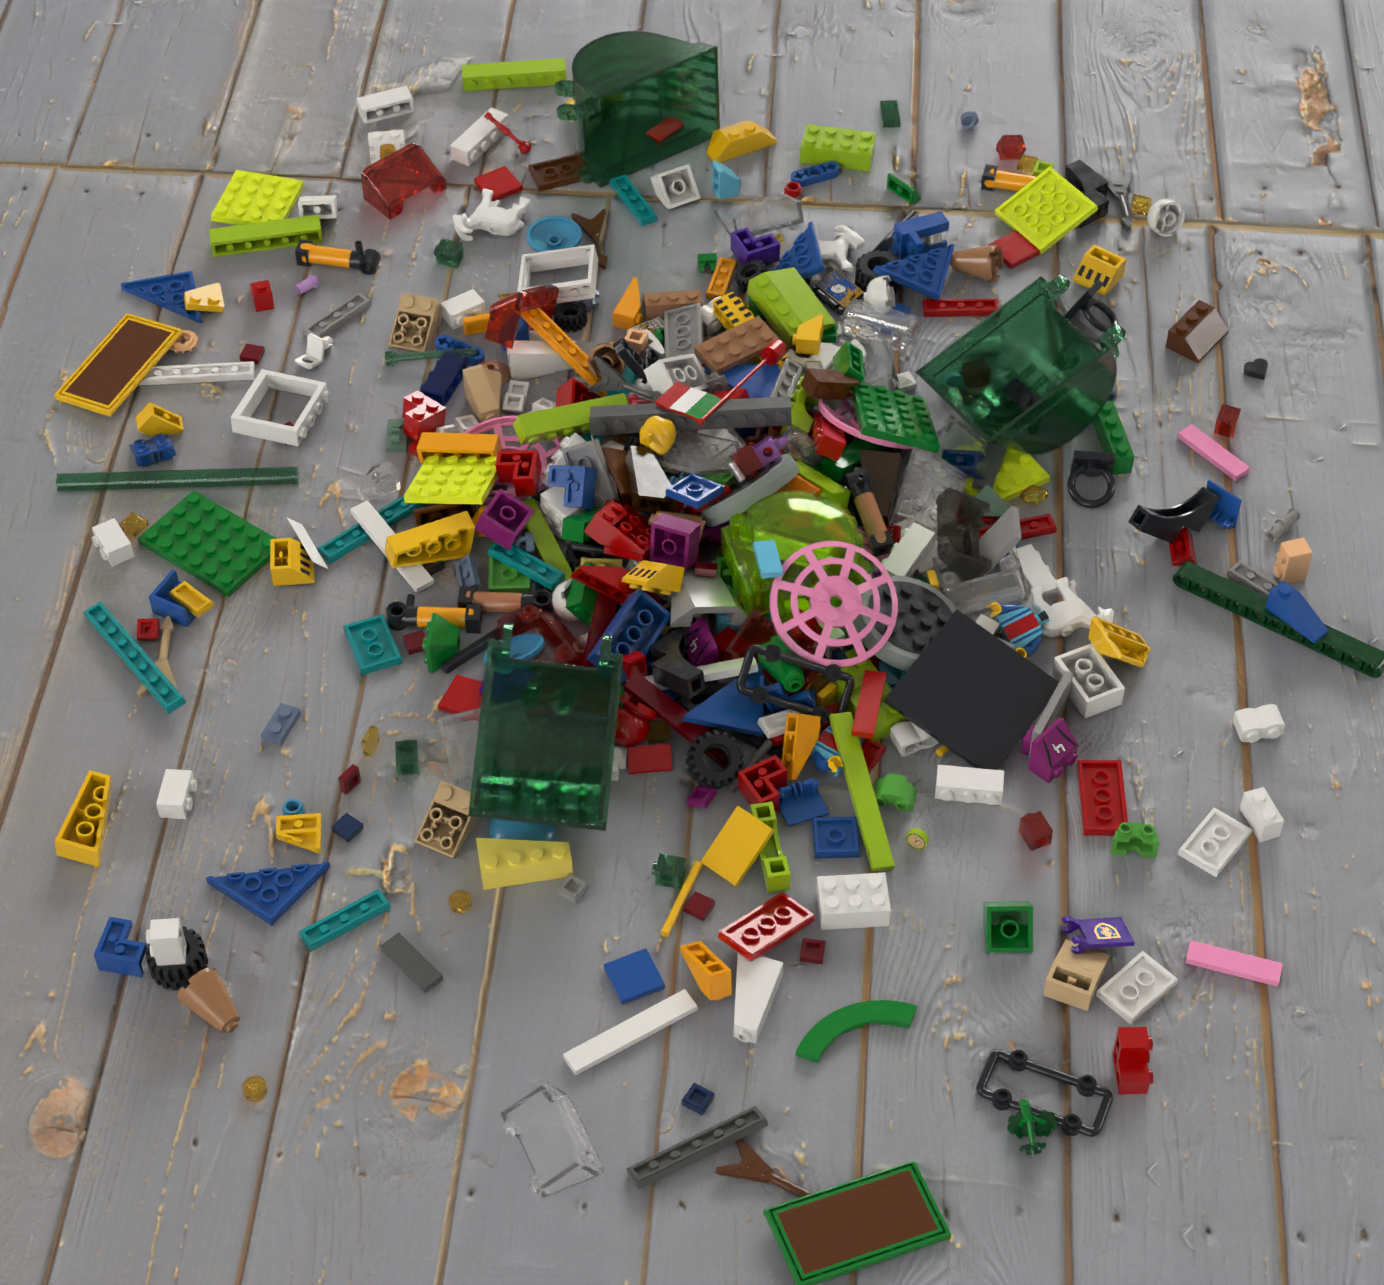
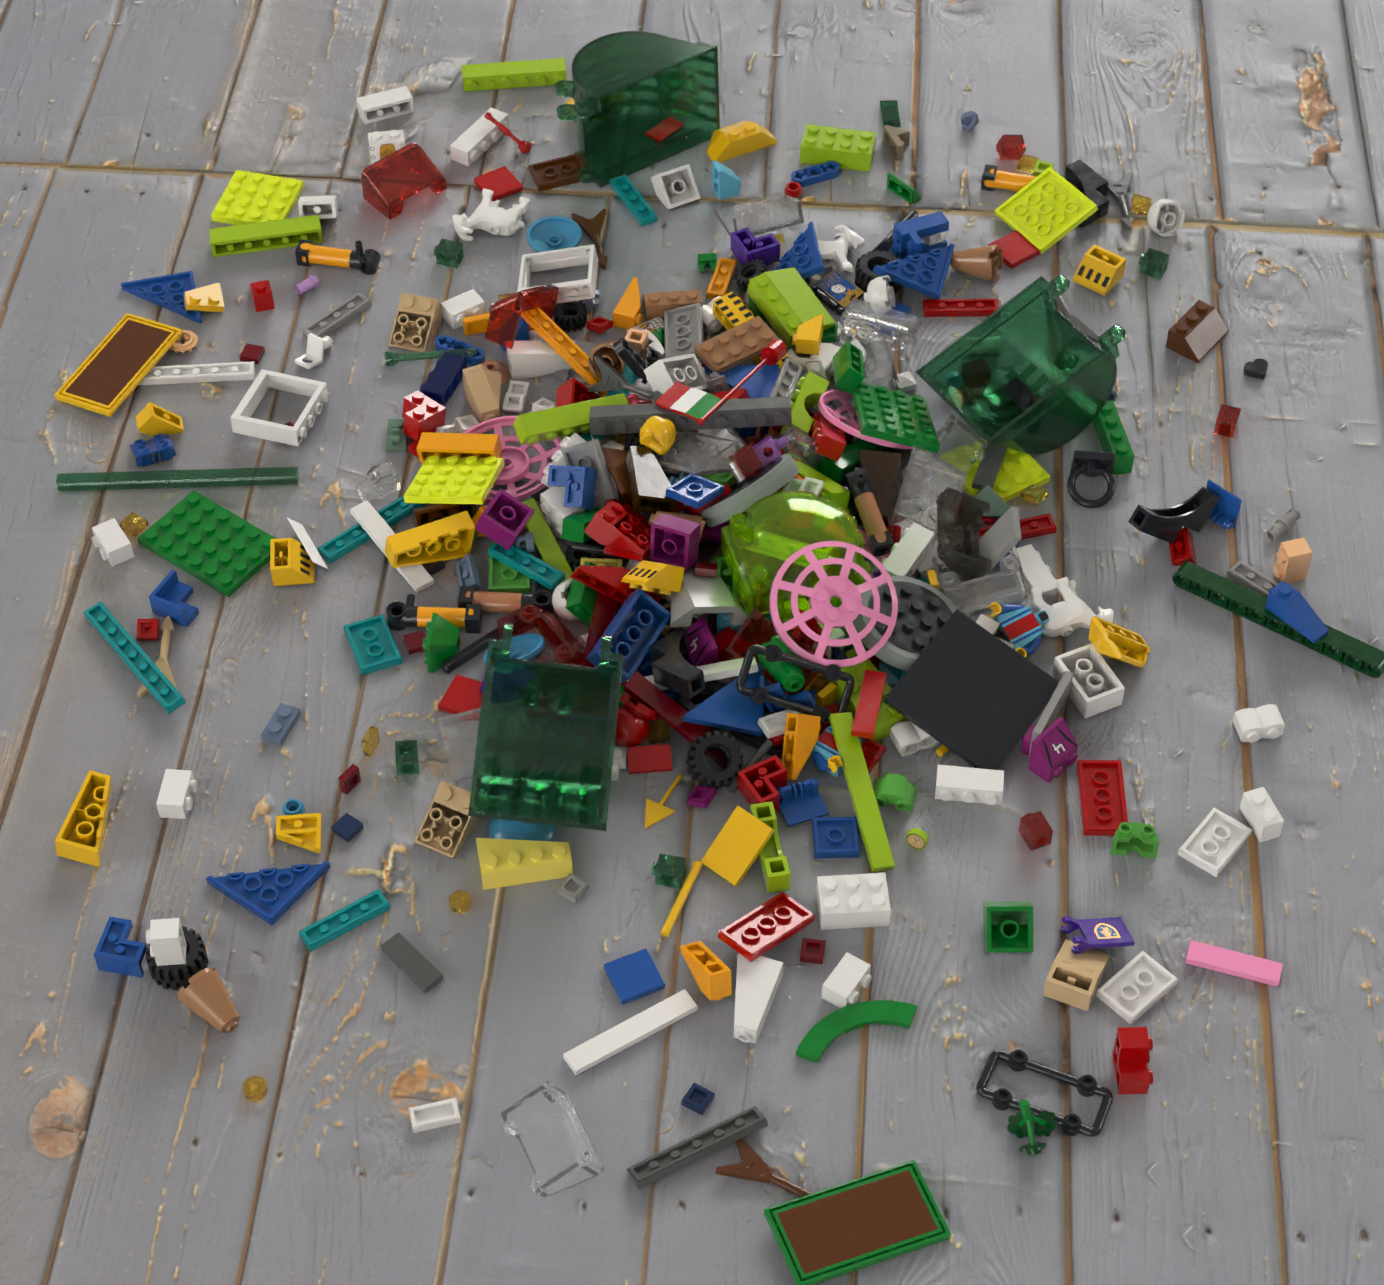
yellow tile [169,581,214,618] -> none
red brick [495,450,542,496] -> none
red slope [620,651,648,681] -> none
dark red tile [684,891,715,921] -> none
medium azure tile [753,540,783,579] -> none
reddish brown hinge [801,368,859,400] -> none
brick [939,449,989,479] -> none
black tile [1063,279,1119,334] -> none
bright pink tile [1177,424,1250,481] -> none
none -> white tile [408,1098,461,1133]
none -> red tile [586,316,613,334]
none -> yellow piece [645,774,682,829]
none -> white slope [781,477,825,501]
none -> white brick [821,952,872,1009]
none -> dark tan slope [883,125,910,161]
none -> clear green brick [1139,248,1170,280]

